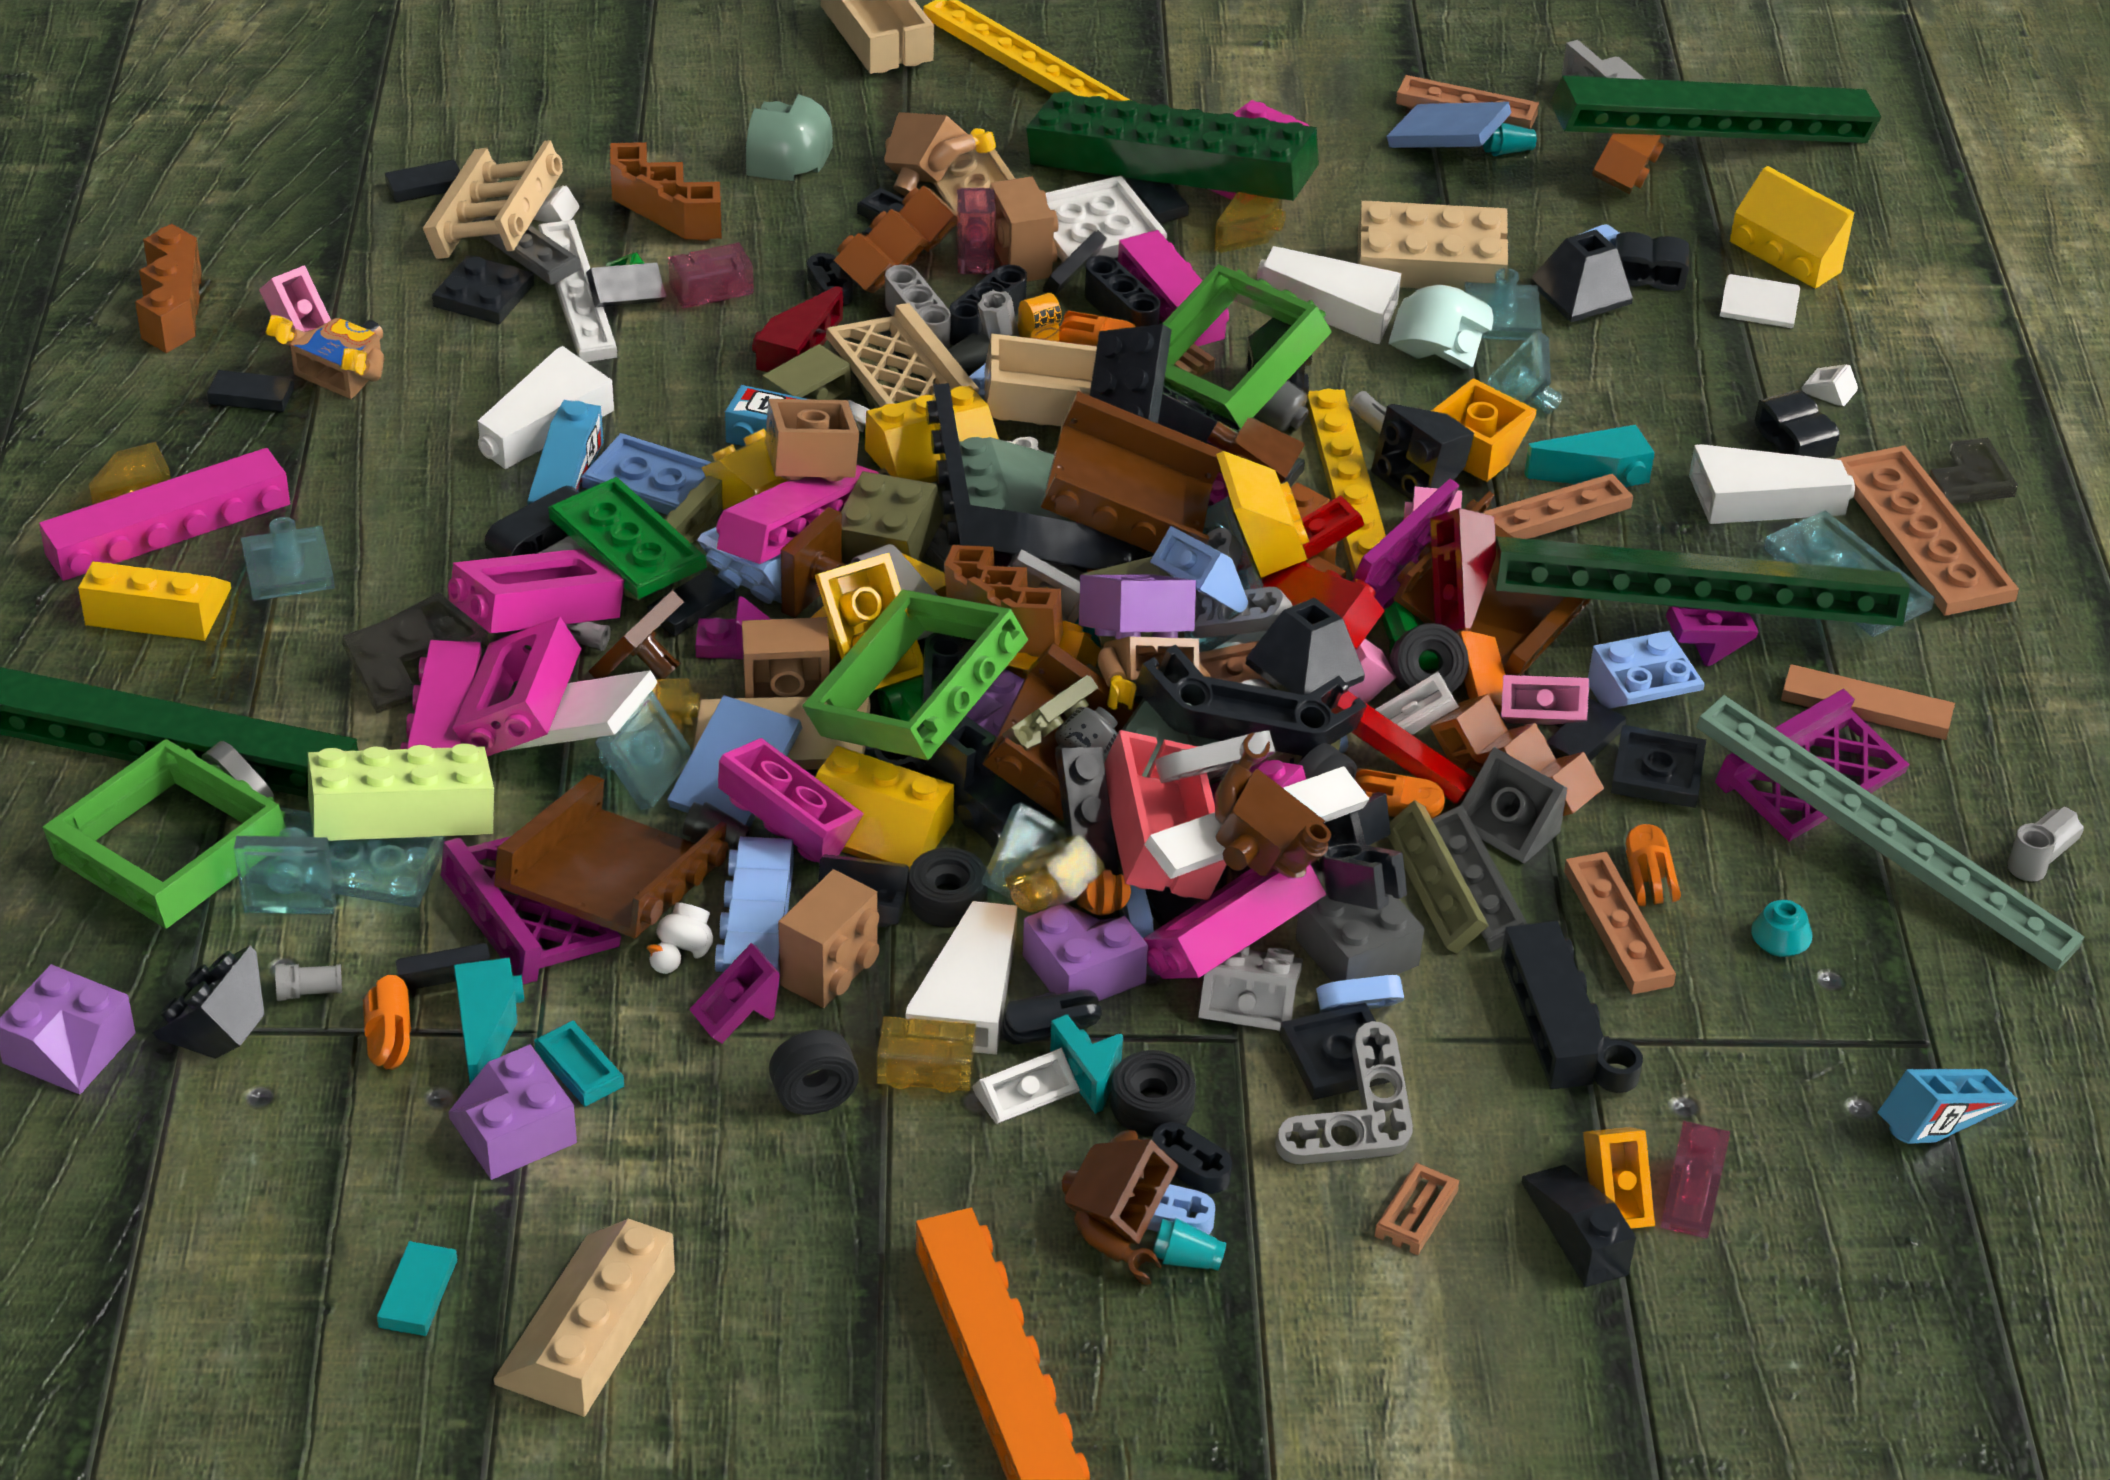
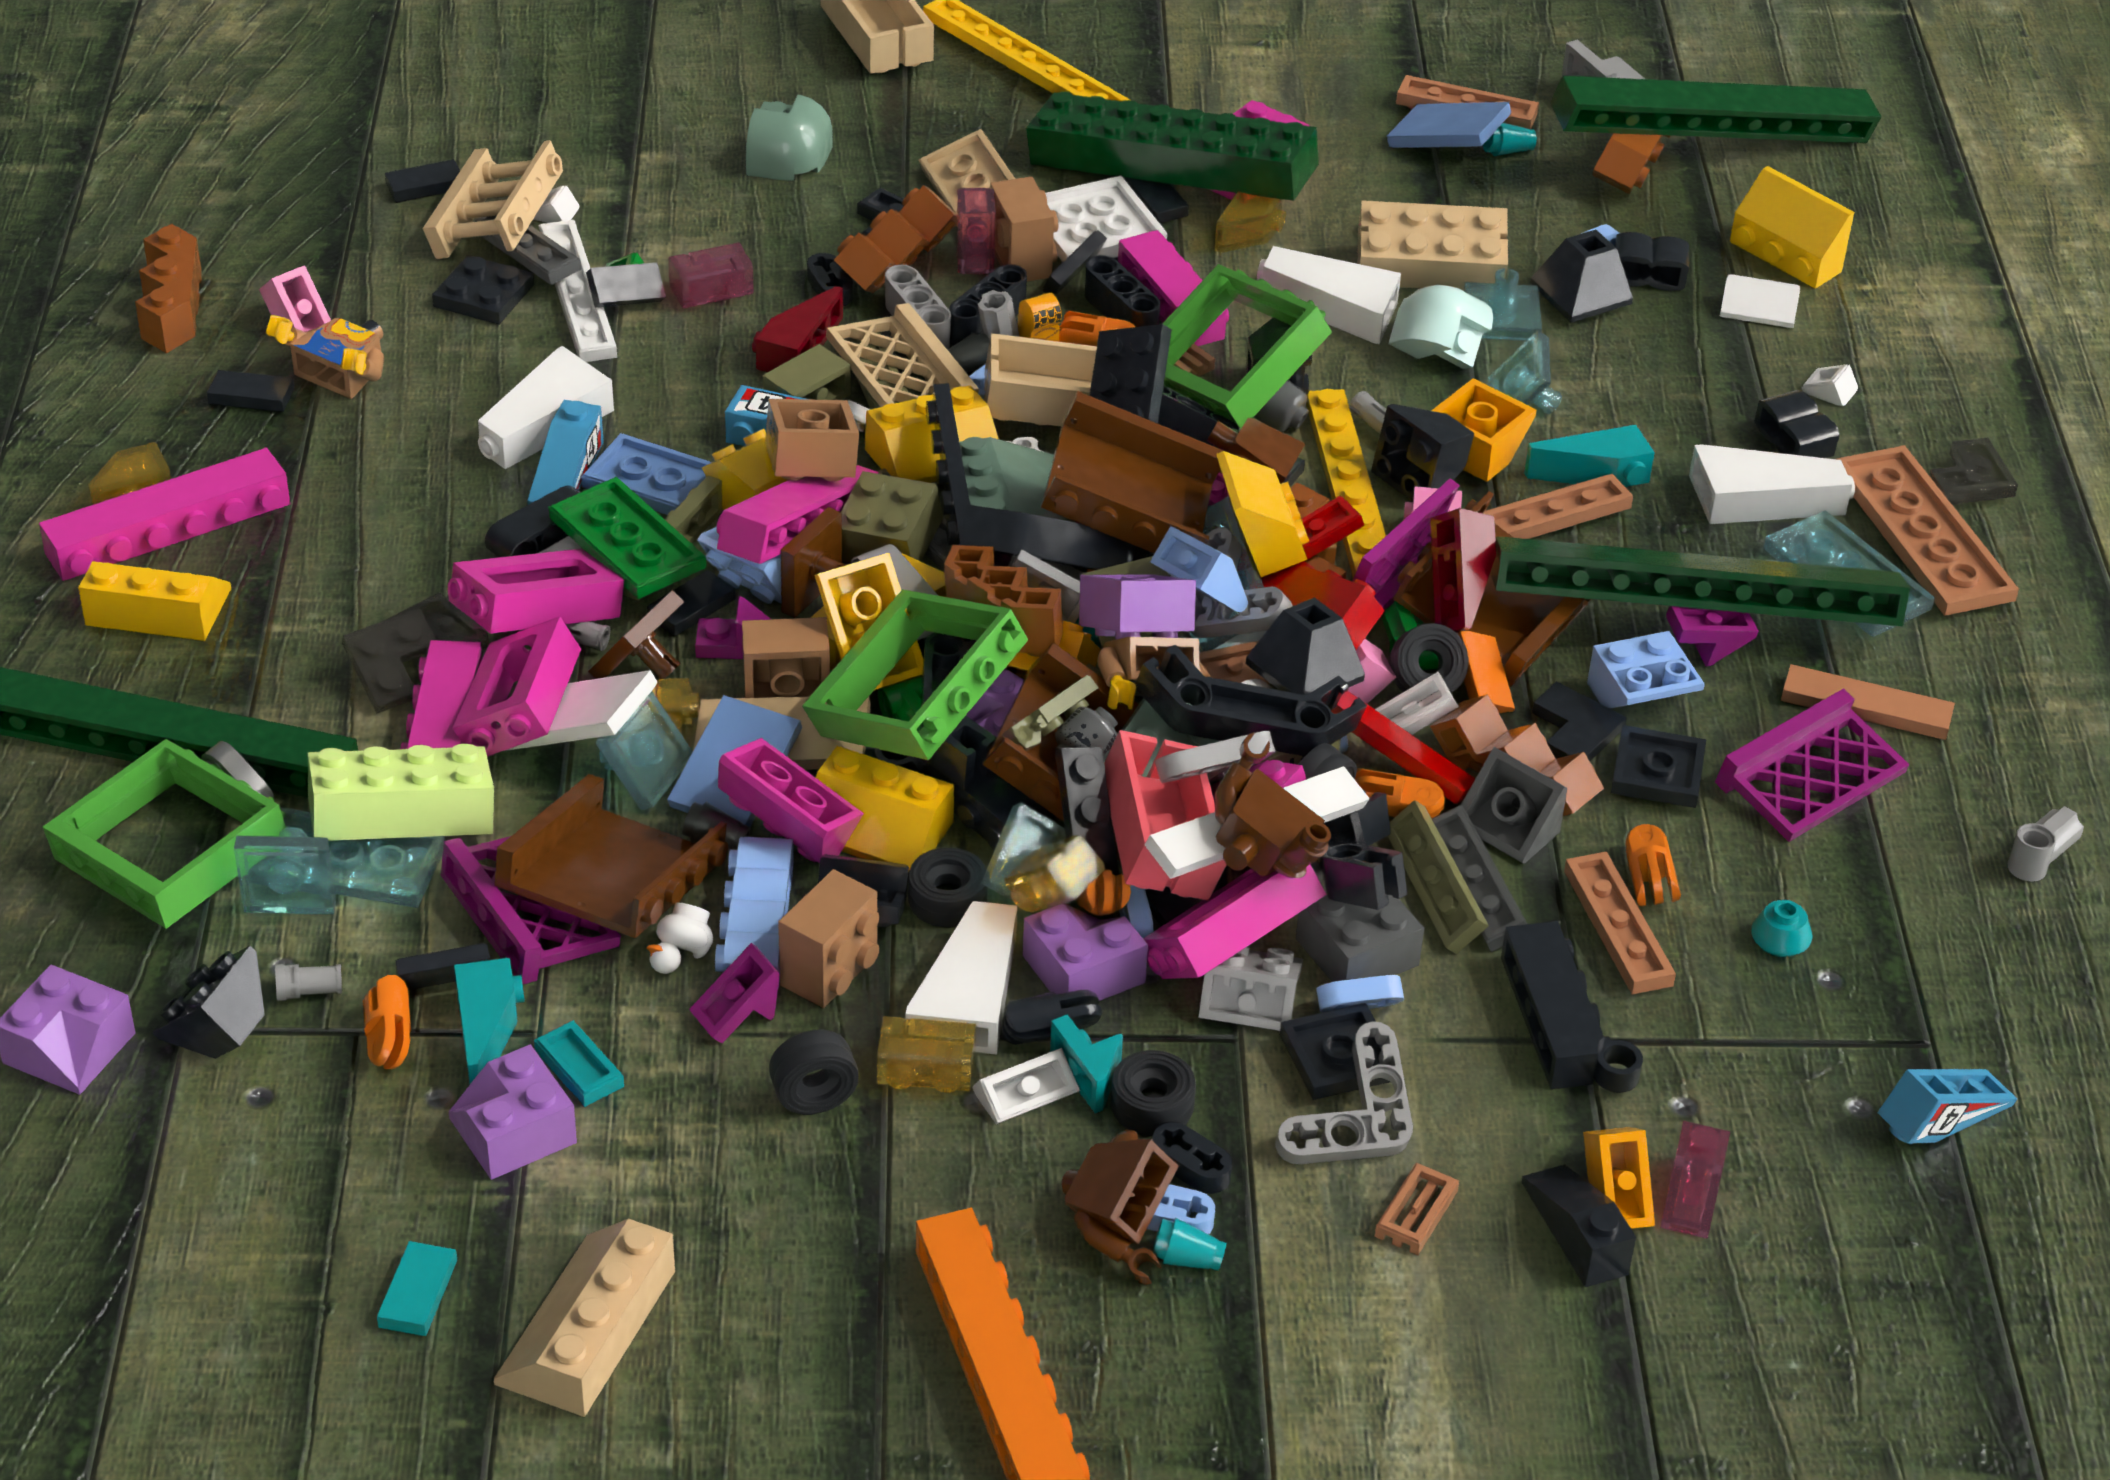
clear light blue tile [241,517,335,601] -> none
dark orange brick [610,142,722,241] -> none
medium nougat torso [884,112,996,196] -> none
bright pink slope [1501,675,1589,725] -> none
sand green plate [1696,695,2085,972] -> none

